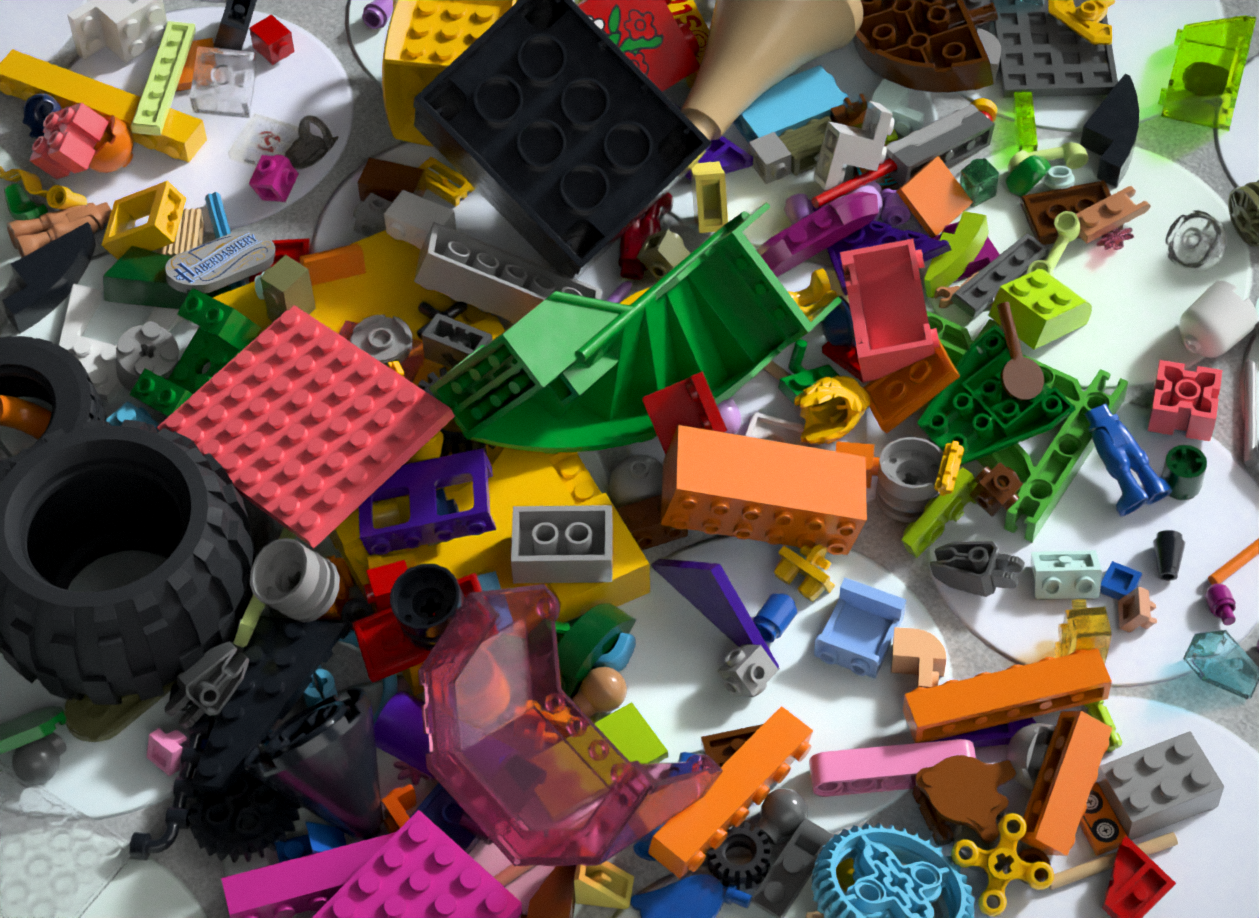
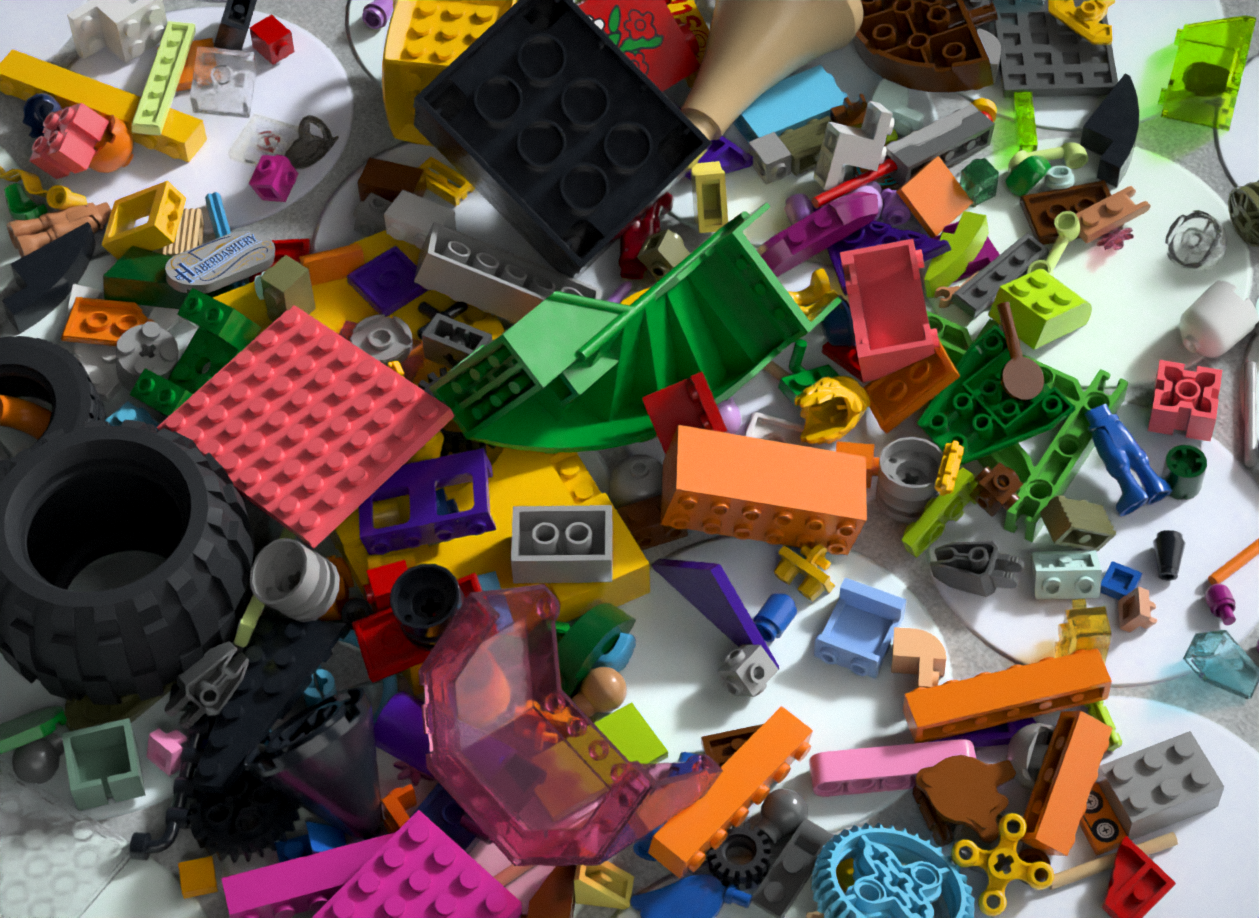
none -> orange tile [61,297,154,346]
none -> sand green piece [62,718,146,811]
none -> light orange tile [178,856,218,899]
none -> dark purple plate [347,245,429,317]
none -> olive brick [1040,495,1116,552]

